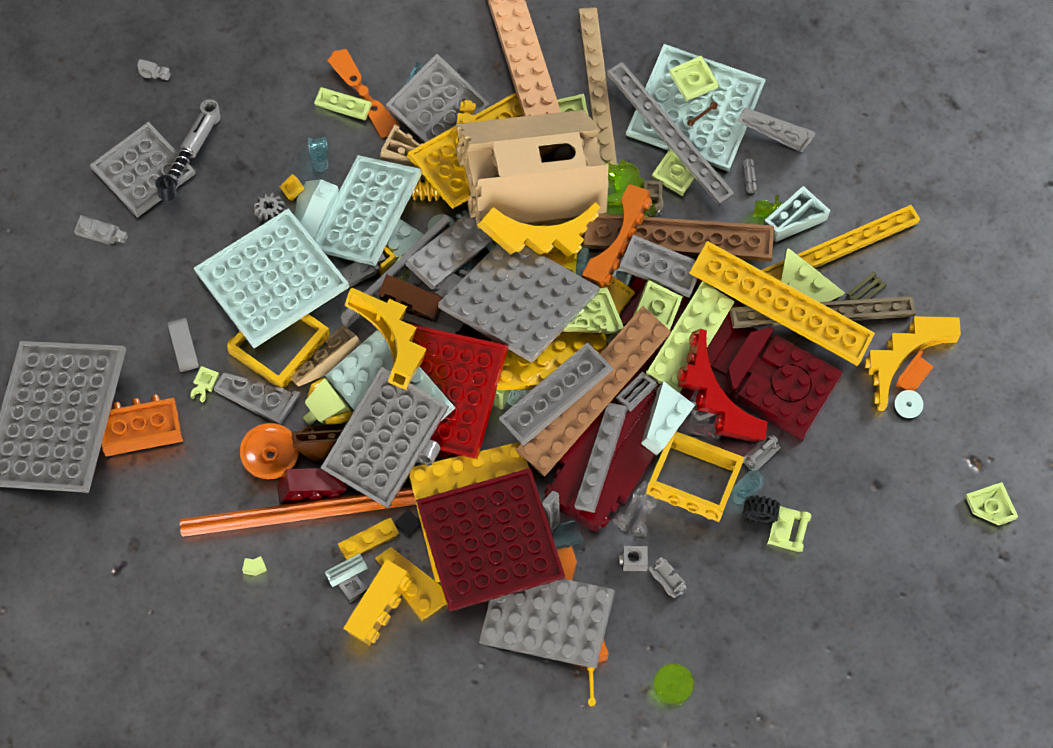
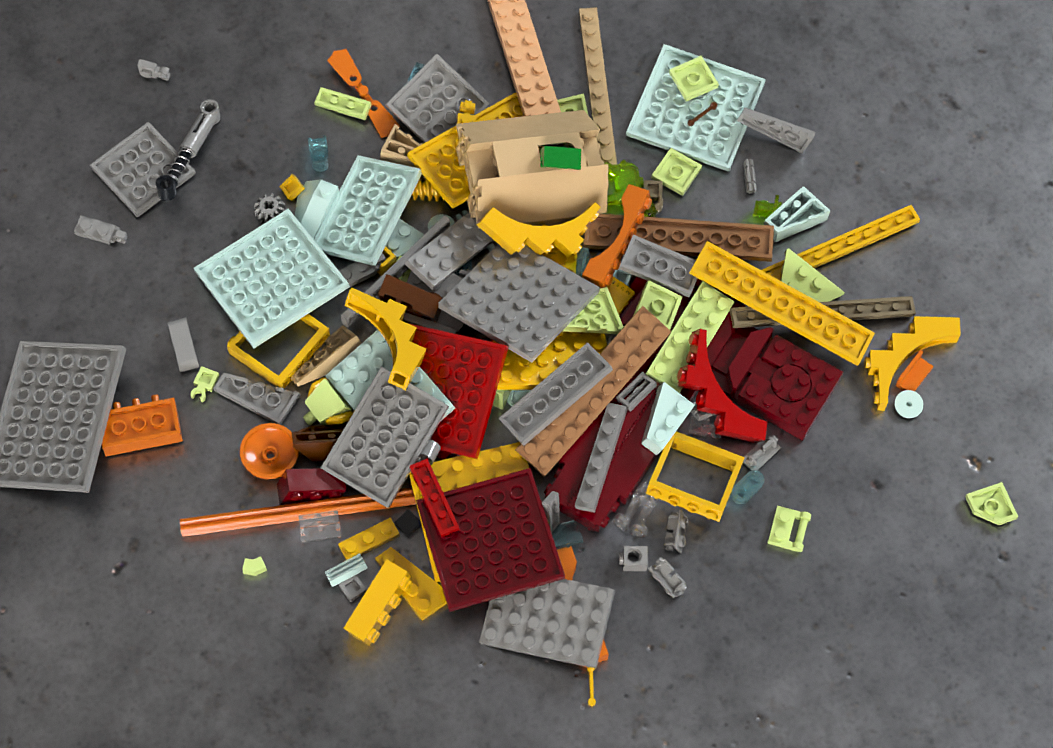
light grey plate [607,62,734,206] -> none
clear neon green tile [654,664,694,704] -> none
black tyre [743,495,780,524] -> none
olive tile [846,272,887,300] -> none
none -> clear hinge [298,510,341,543]
none -> red plate [409,458,459,538]
none -> green hinge [540,146,581,170]
none -> light grey hinge [664,510,689,554]

